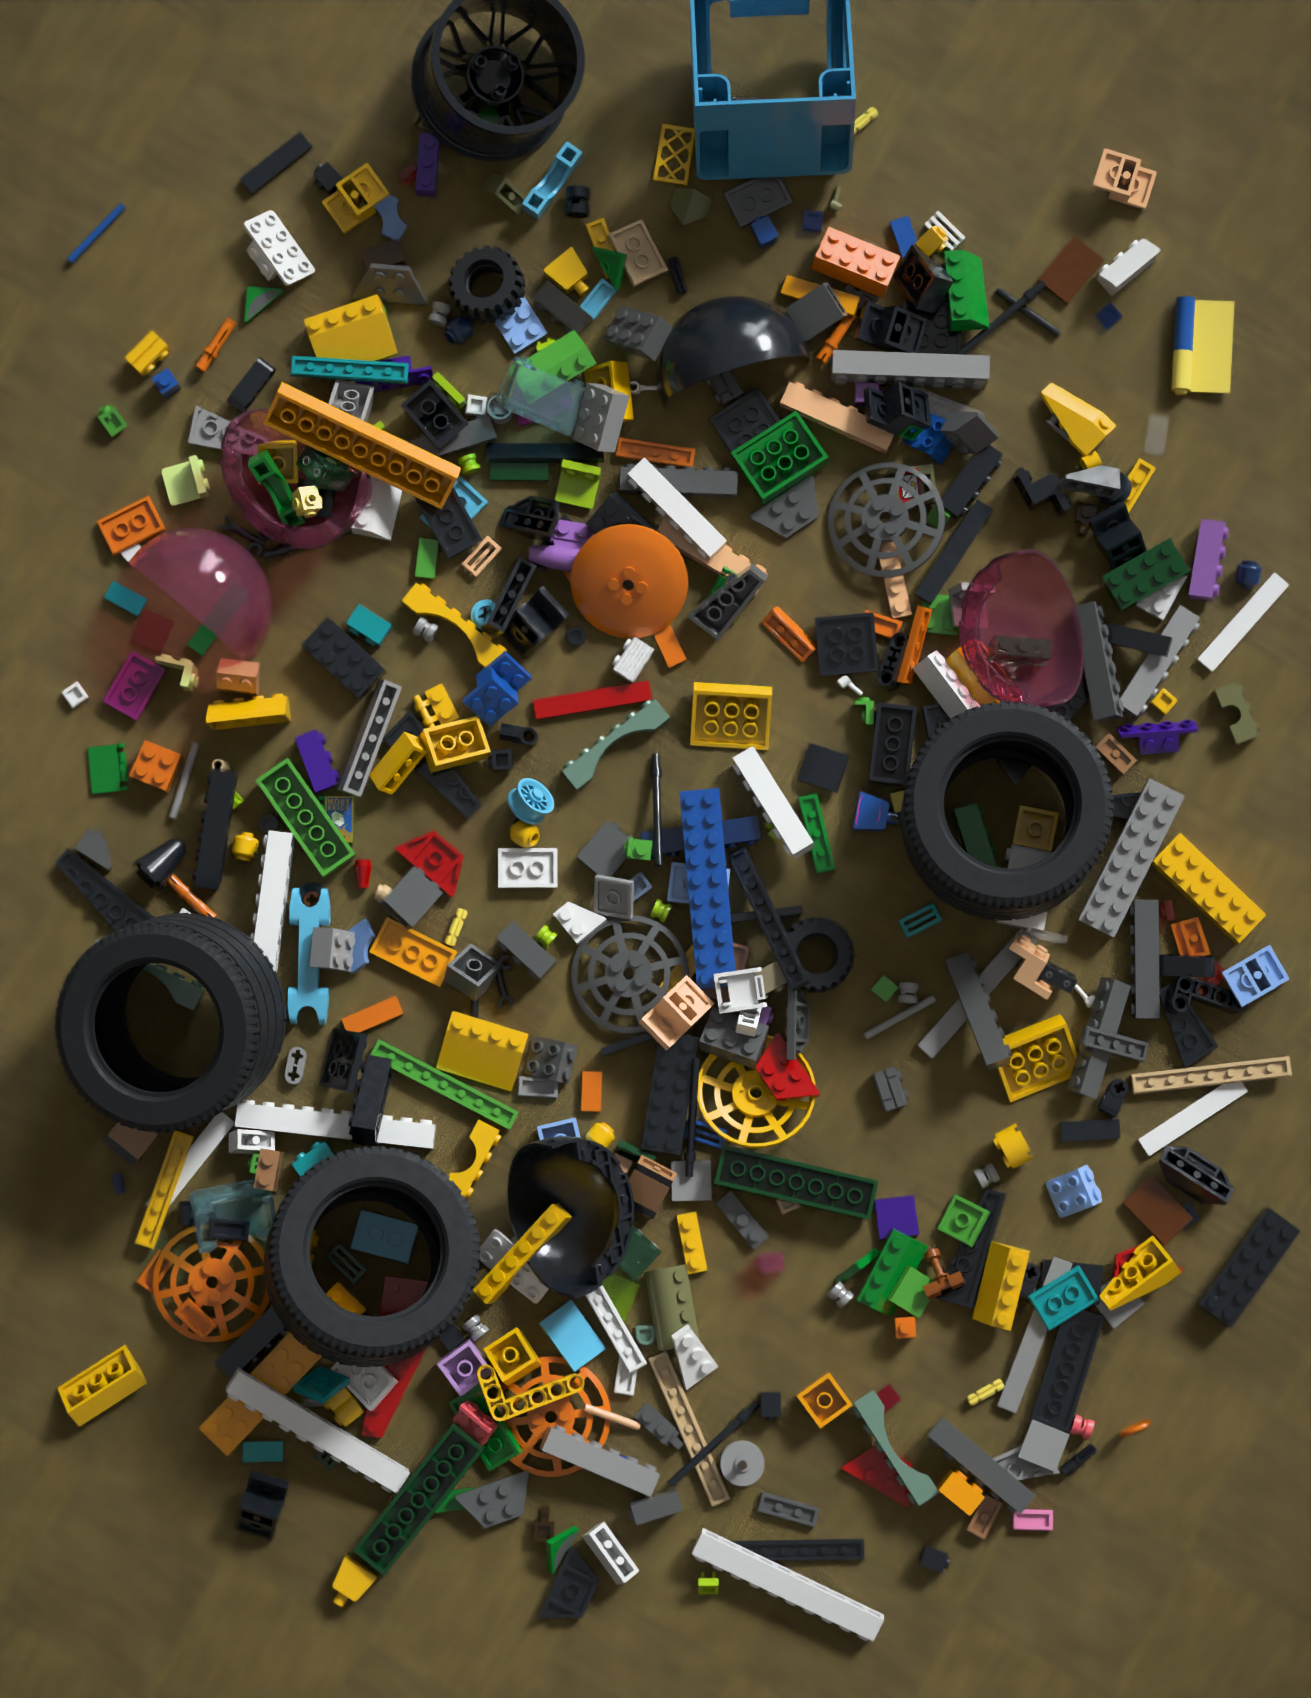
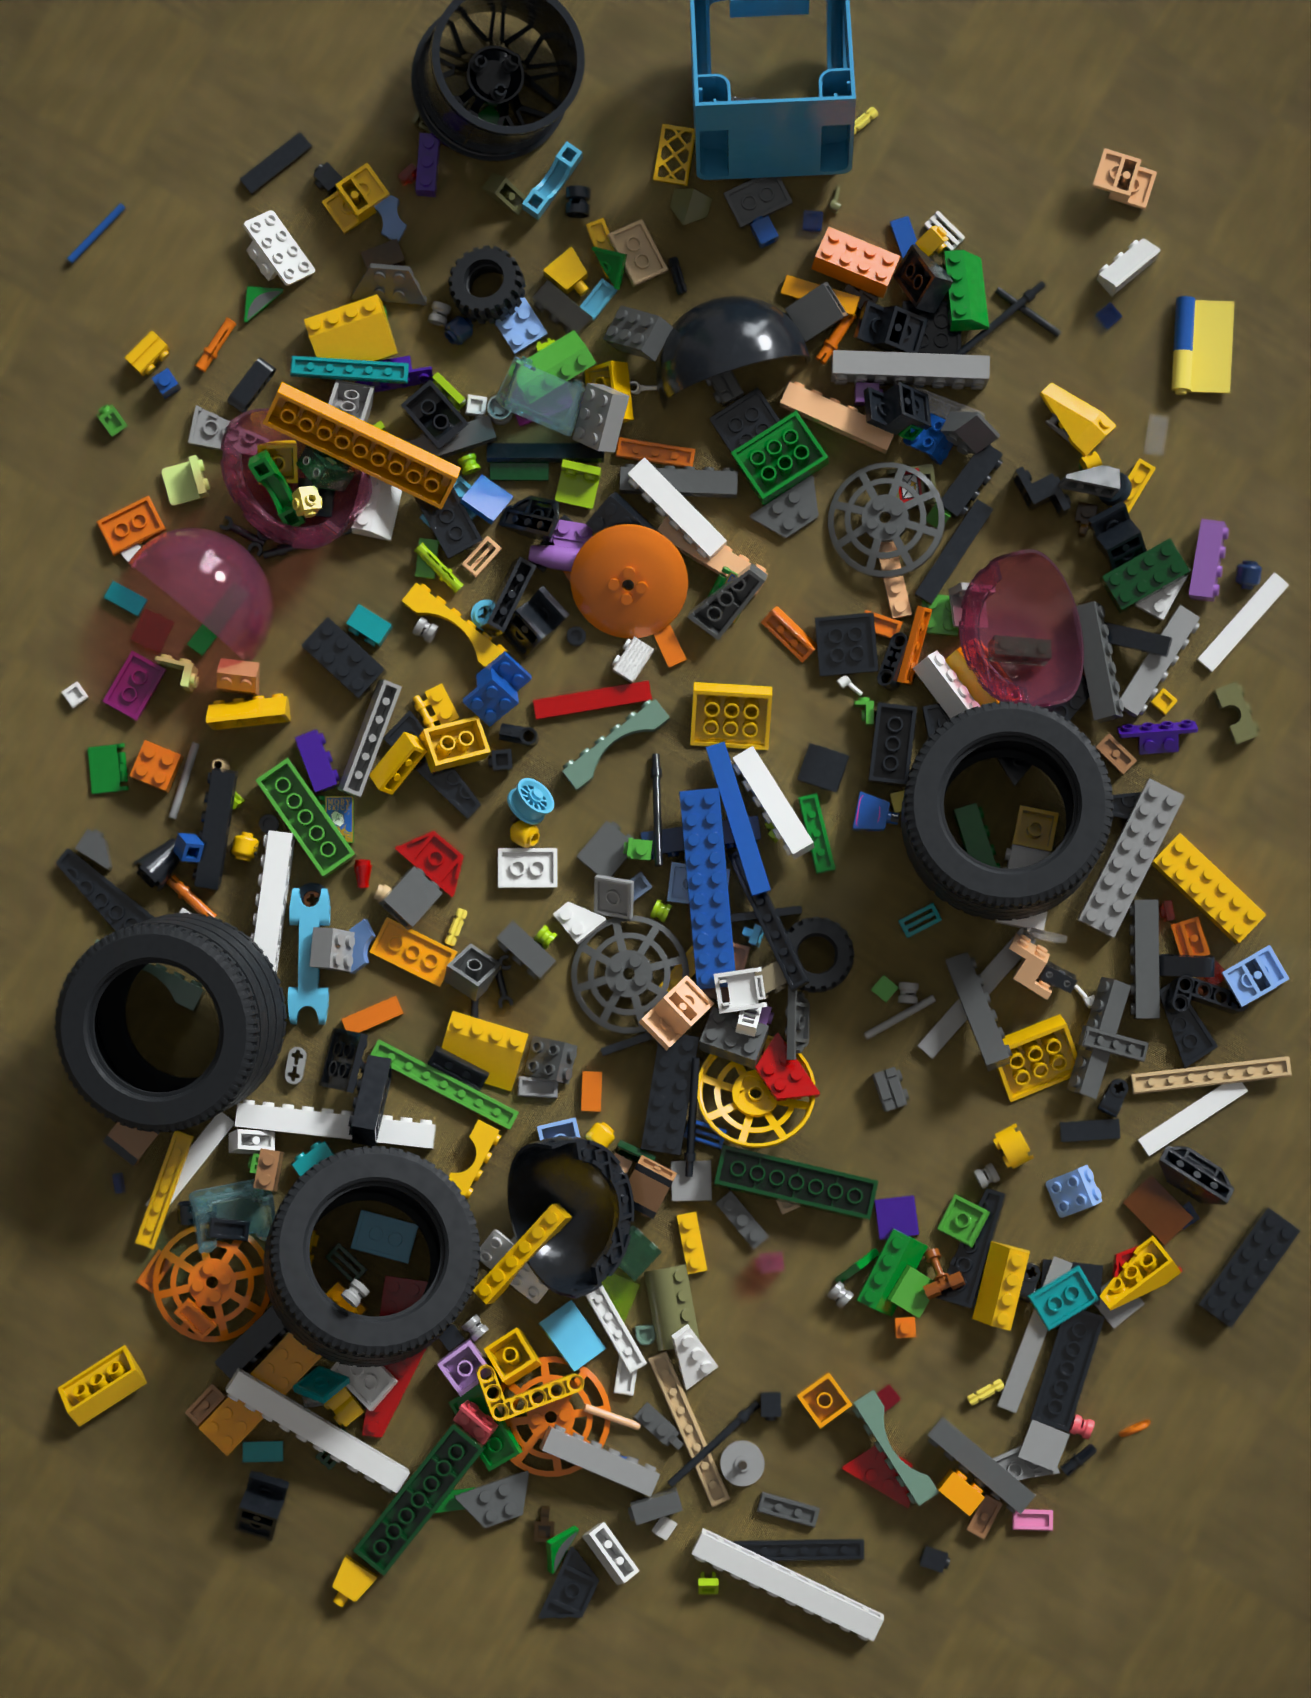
reddish brown tile [1037,235,1105,305] -> none
none -> blue brick [173,833,204,862]
none -> medium nougat plate [185,1383,227,1427]
none -> light grey wheel [341,1279,370,1308]
none -> lime pin [414,542,464,593]
none -> black tile [427,1046,489,1091]
none -> tile [460,474,514,525]
none -> white tile [652,1516,678,1540]
none -> blue tile [706,741,771,897]
none -> medium azure tile [742,924,764,948]

